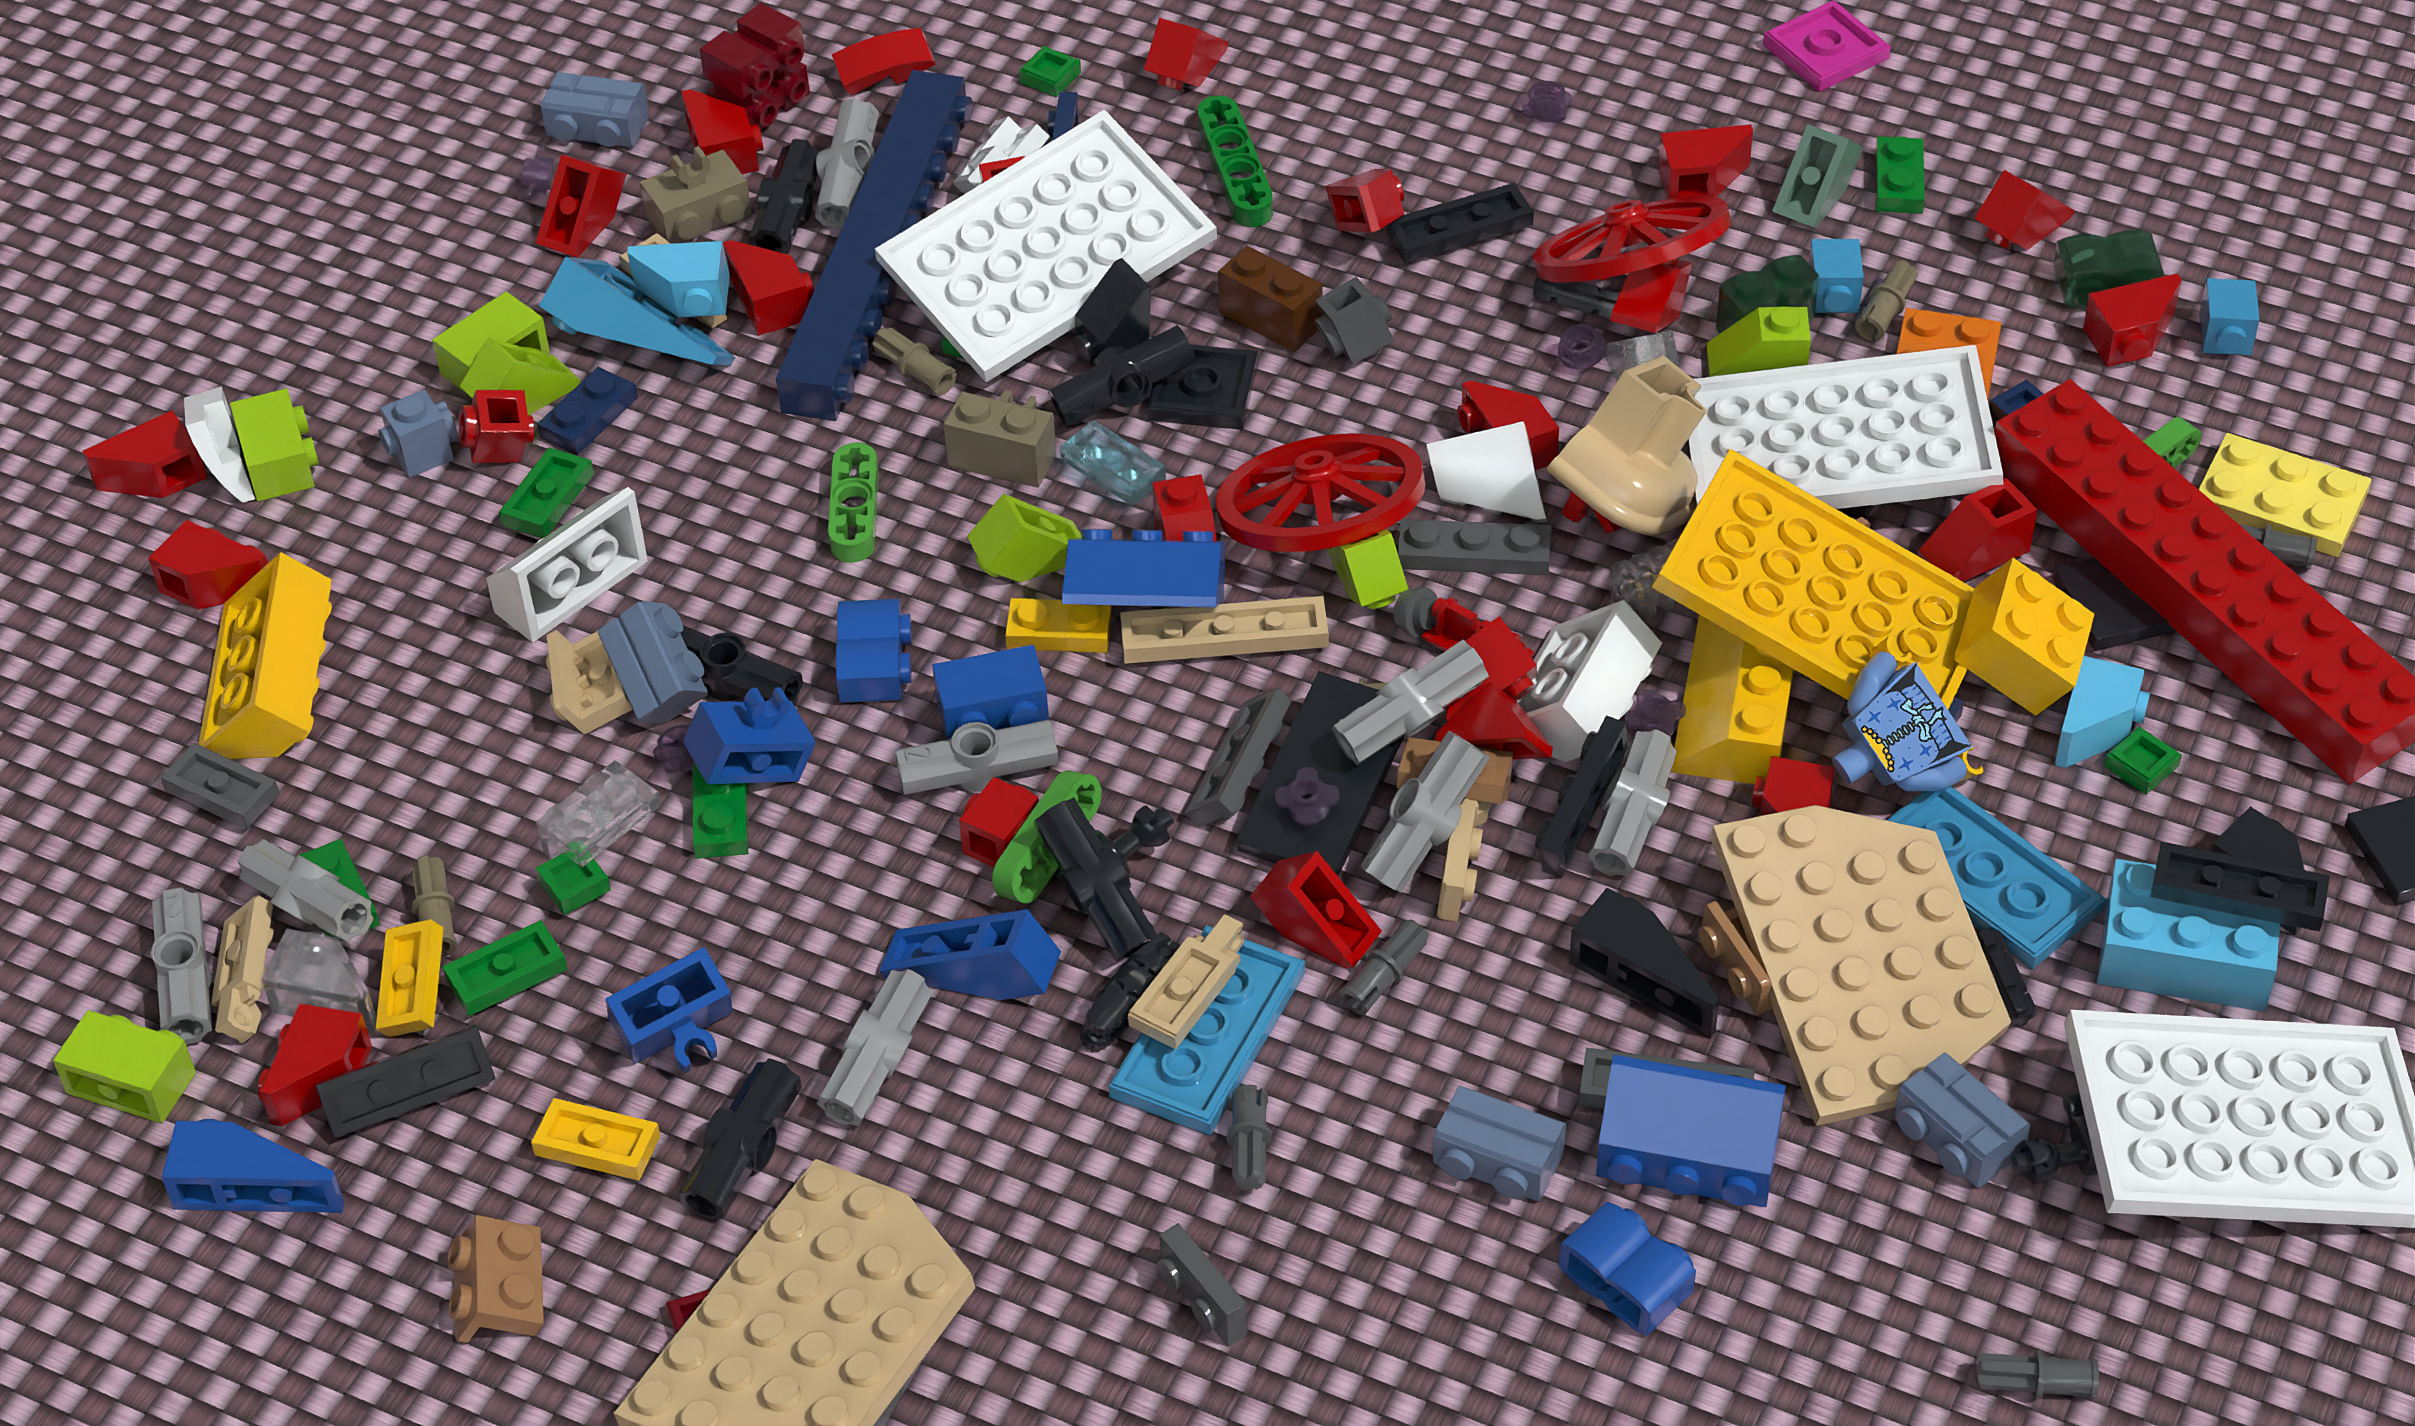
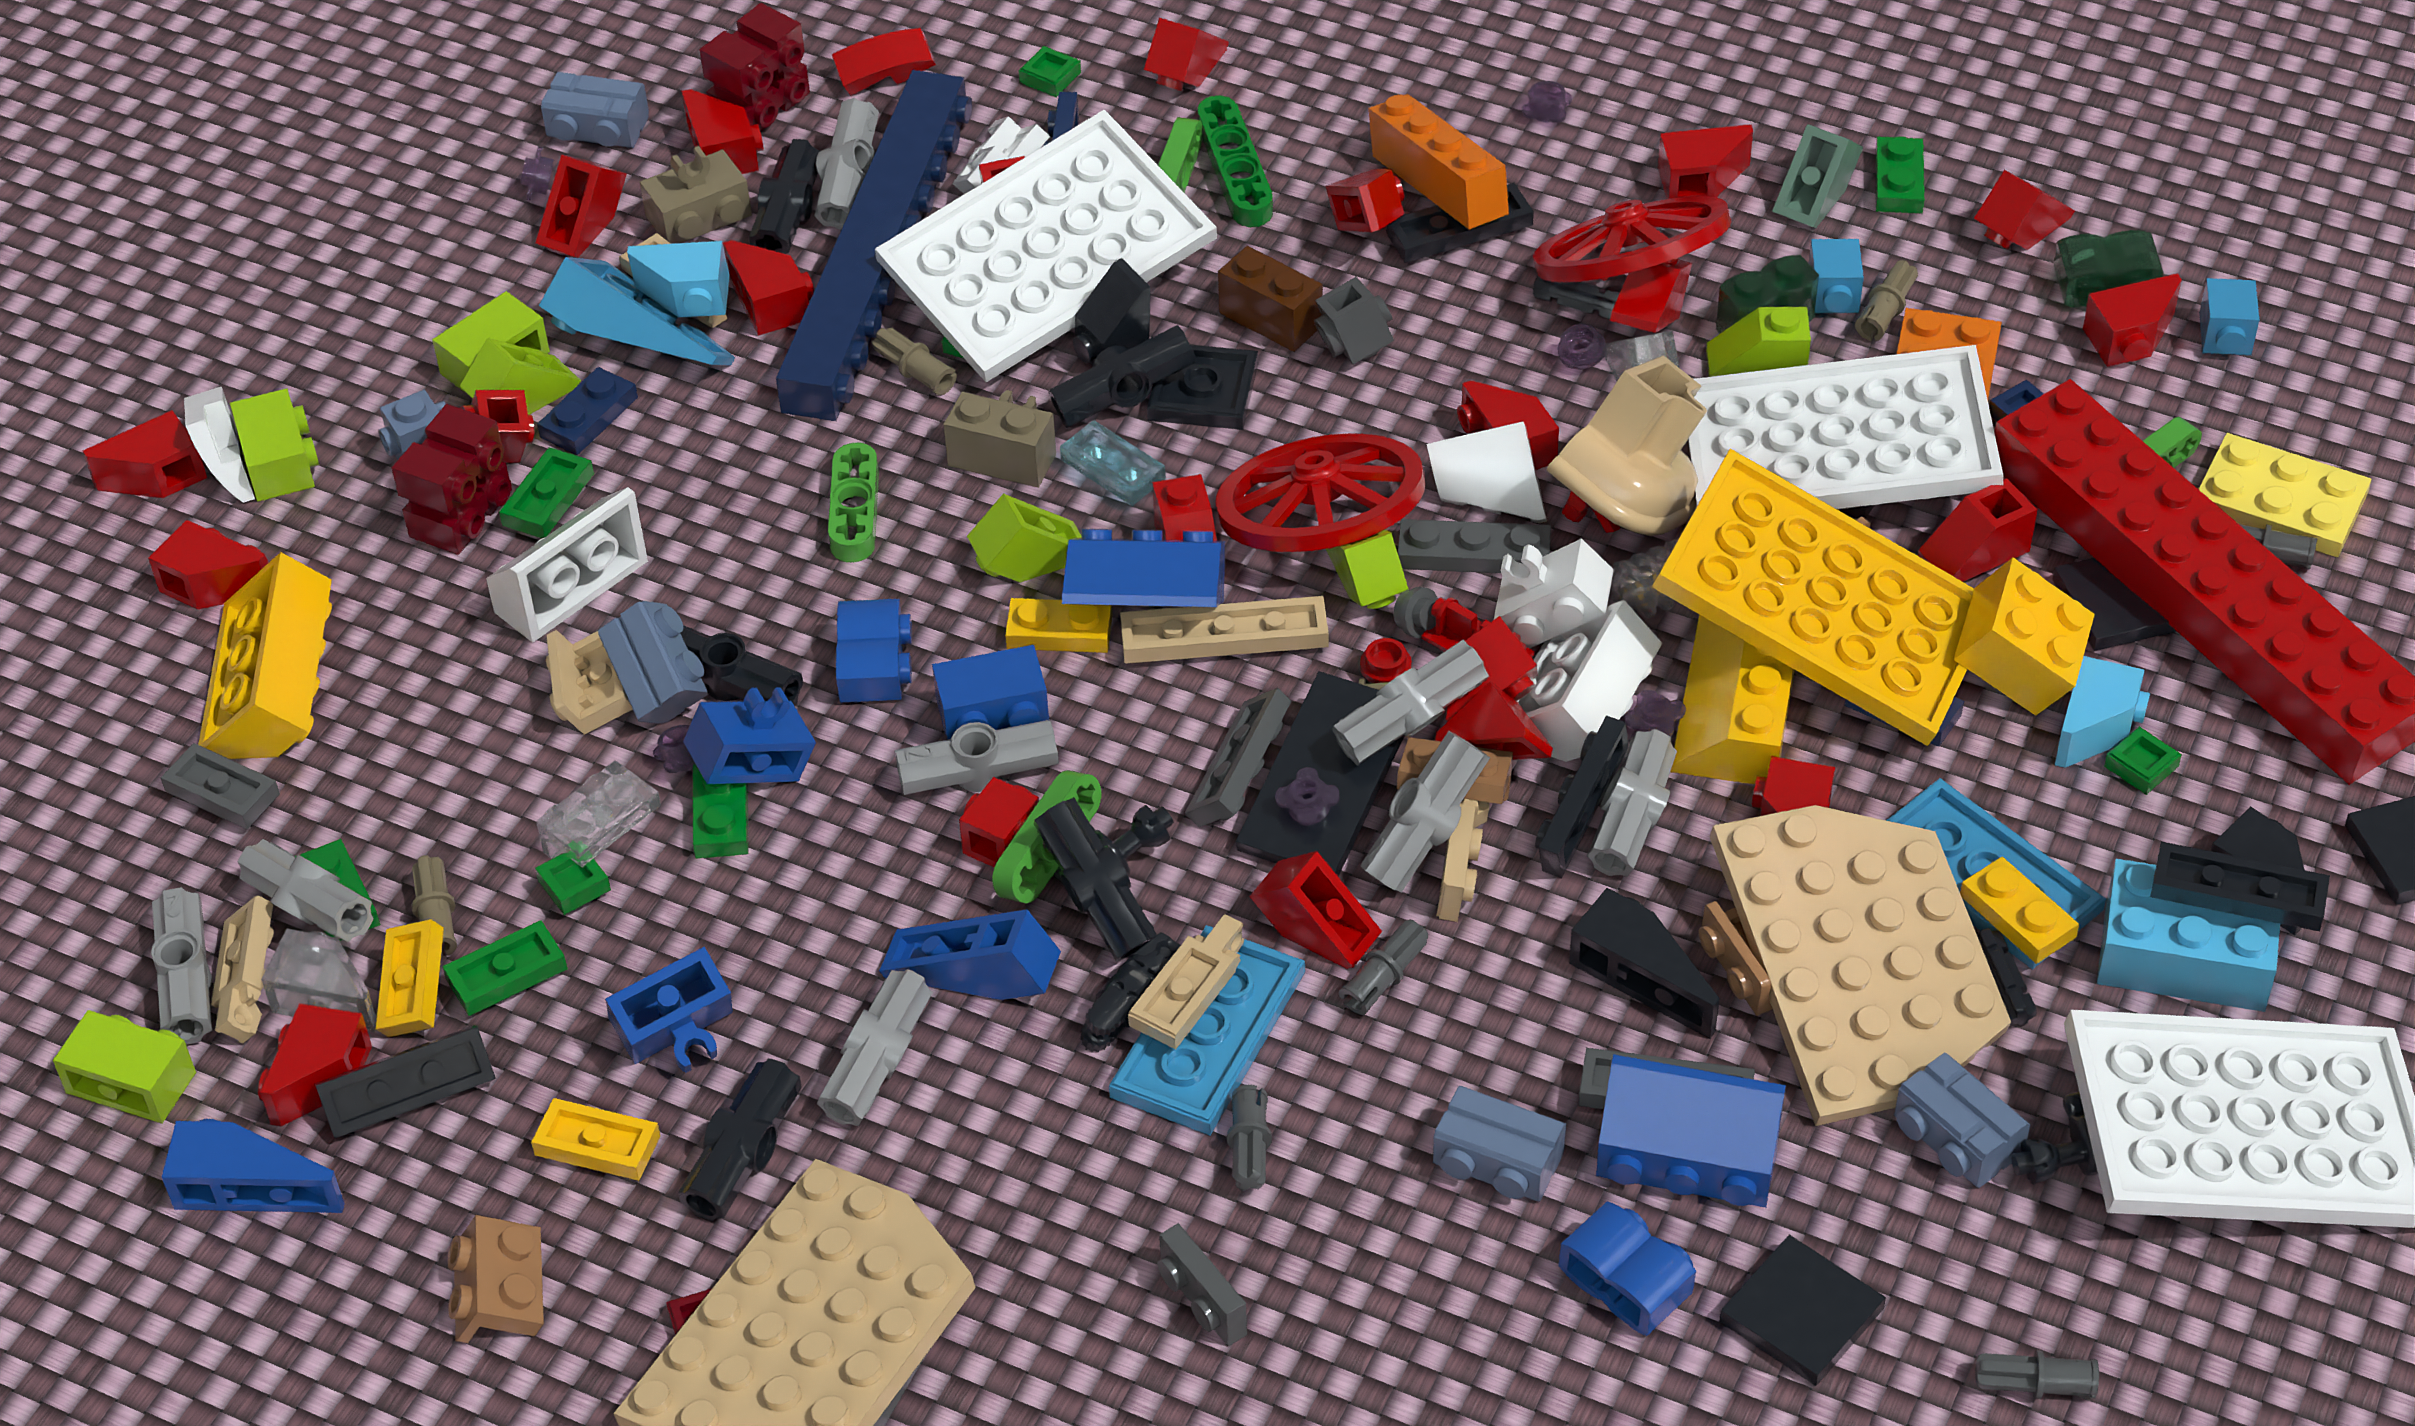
dark pink tile [1763,0,1891,92] -> none
medium blue torso [1832,634,1983,791] -> none
none -> dark red brick [391,404,512,555]
none -> bright green beam [1158,117,1202,193]
none -> red plate [1360,638,1412,683]
none -> orange brick [1368,94,1509,229]
none -> white brick [1493,538,1614,648]
none -> black tile [1719,1234,1886,1386]
none -> yellow plate [1960,856,2079,964]

